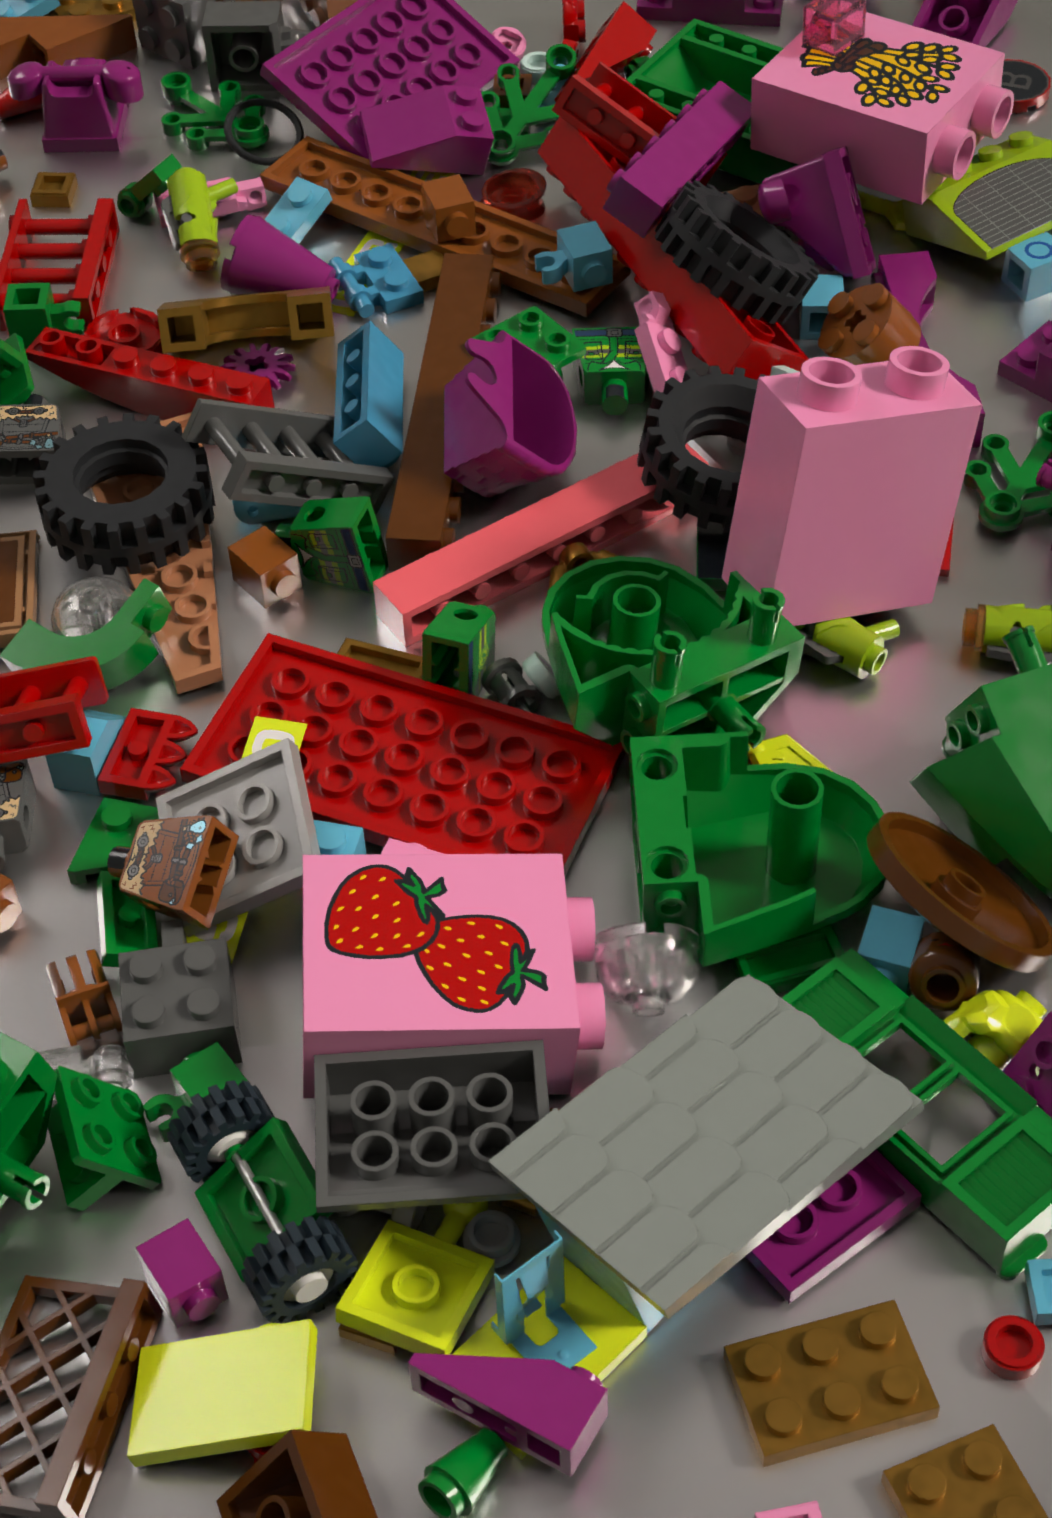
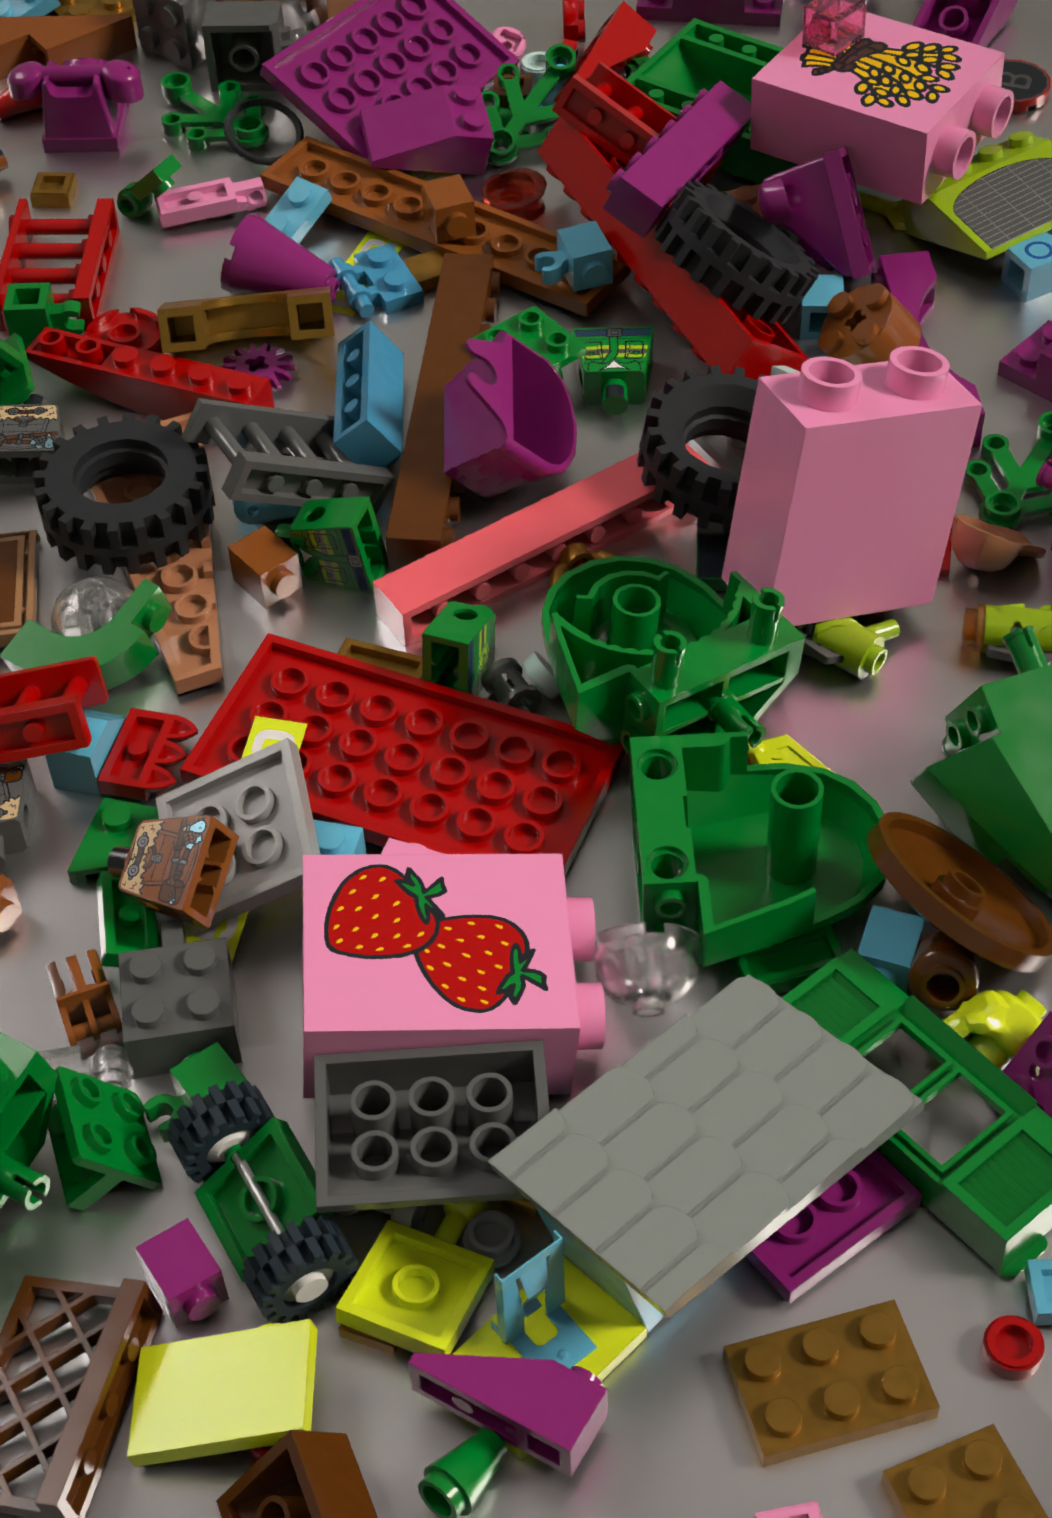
lime piece [161,167,238,272] -> none
bright pink hinge [634,291,688,393] -> none
none -> nougat cap [951,514,1046,573]

